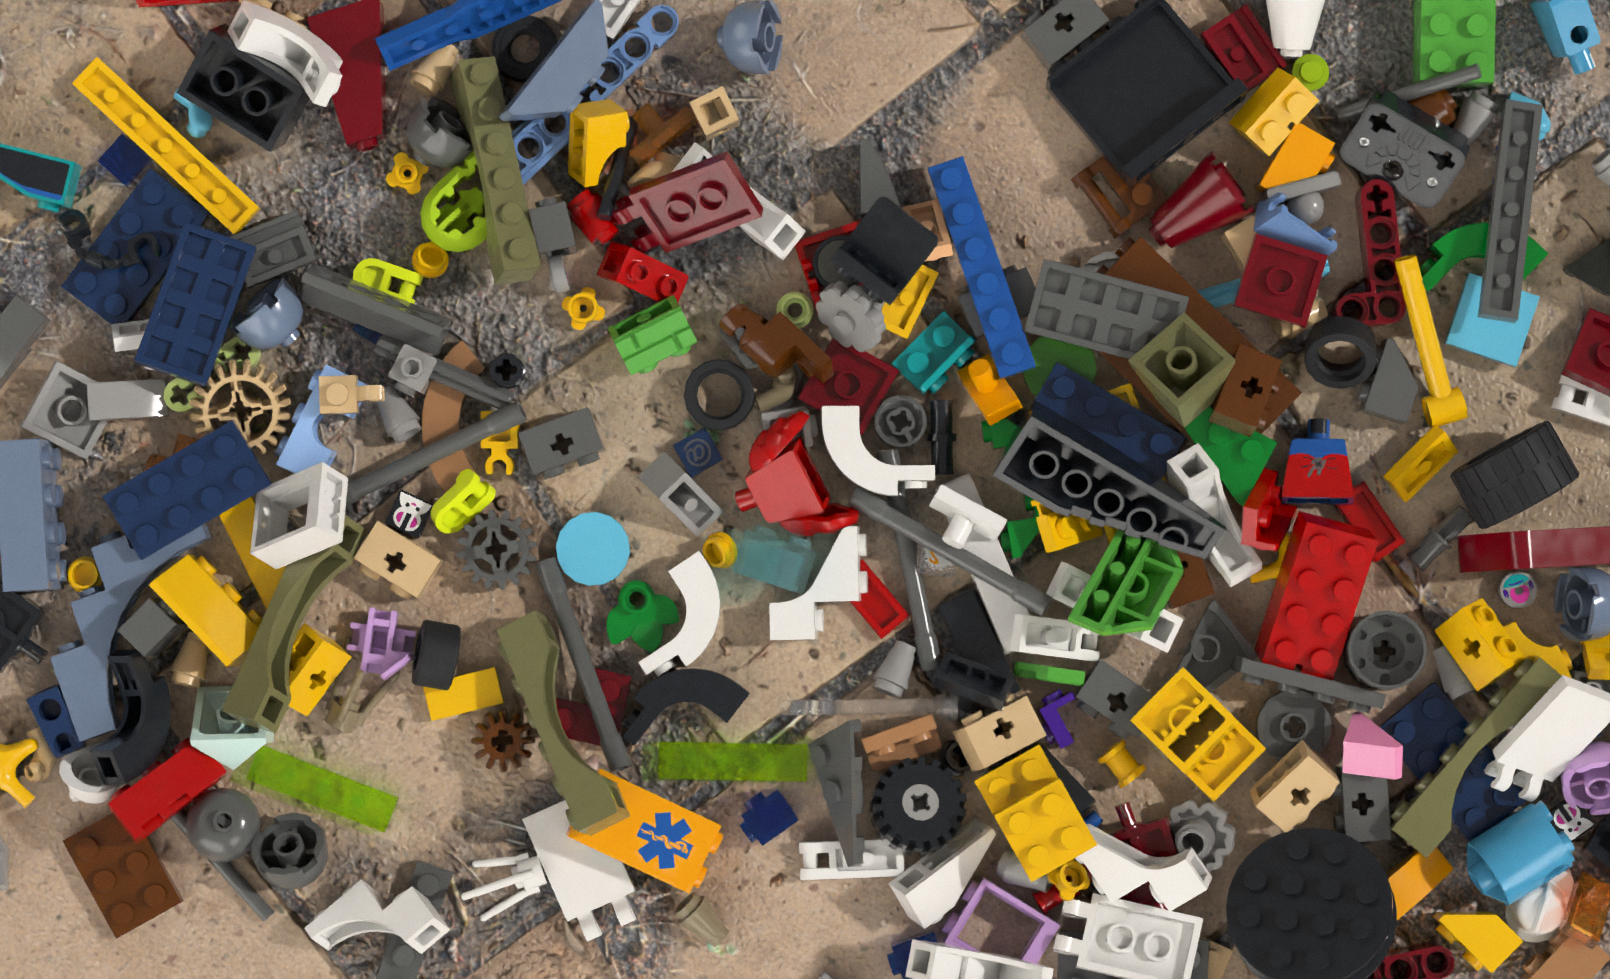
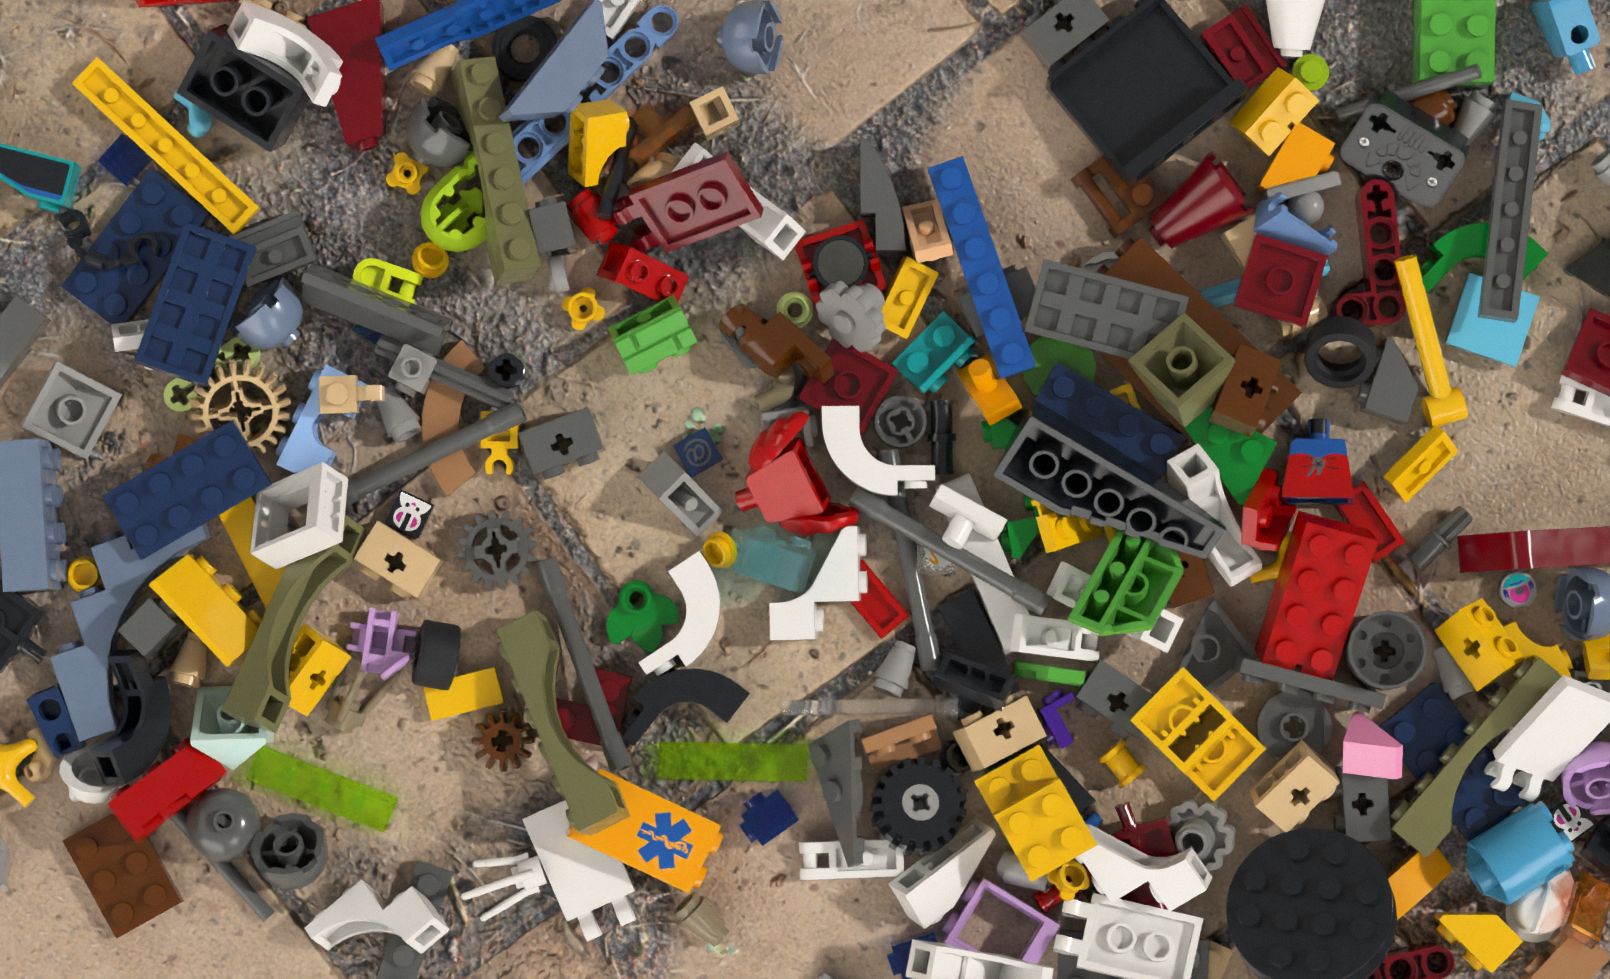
light grey slope [87,379,169,421] -> none
neon yellow plate [430,469,496,534] -> none
medium azure tile [556,512,630,586] -> none
black tyre [684,359,755,431] -> none
black bracket [830,196,939,305] -> none
black tyre [1450,421,1579,529] -> none

